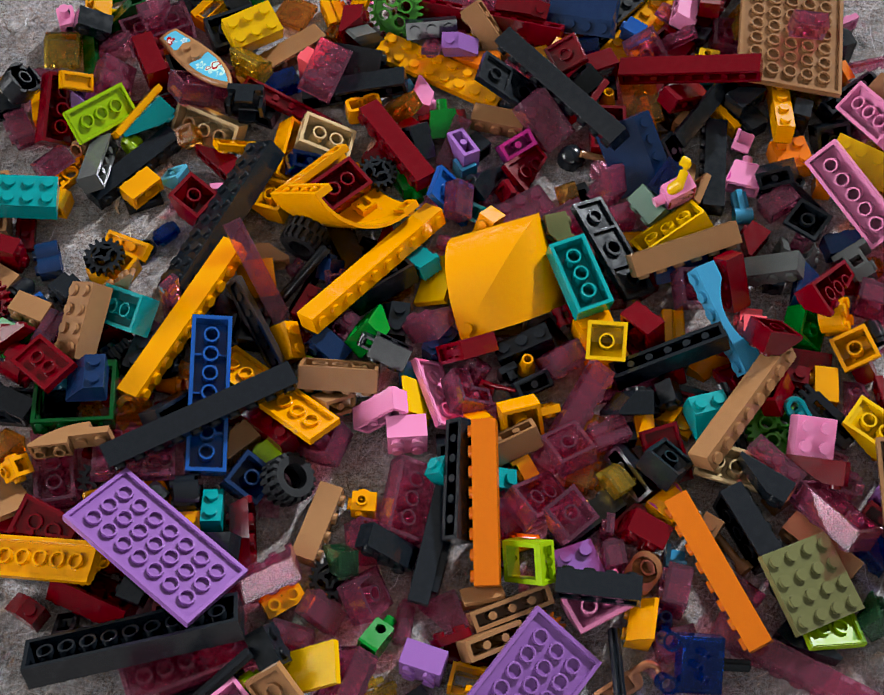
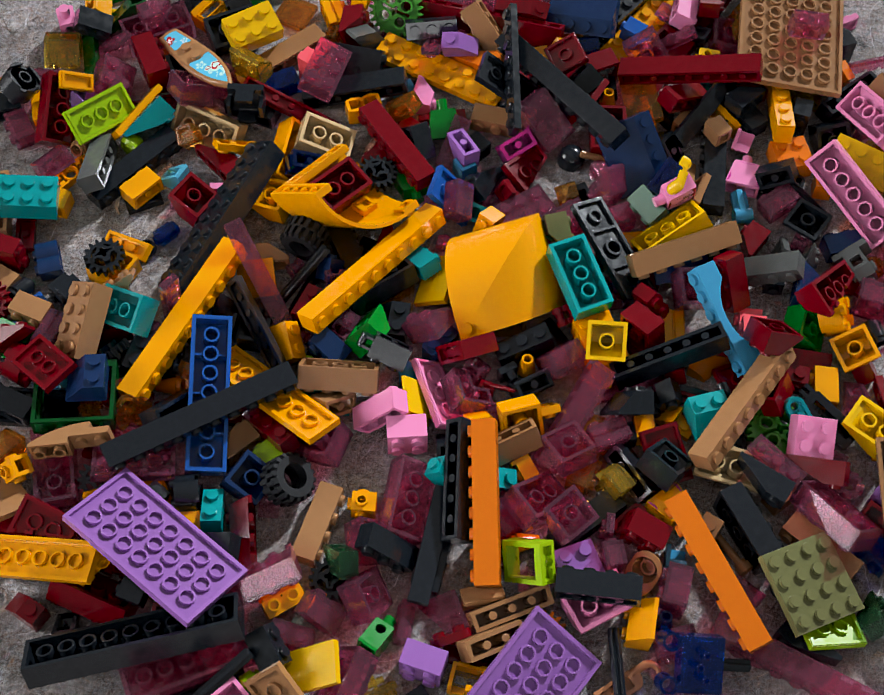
none -> black plate [502,3,522,137]
none -> dark red brick [632,282,669,319]
none -> medium nougat brick [703,115,733,147]

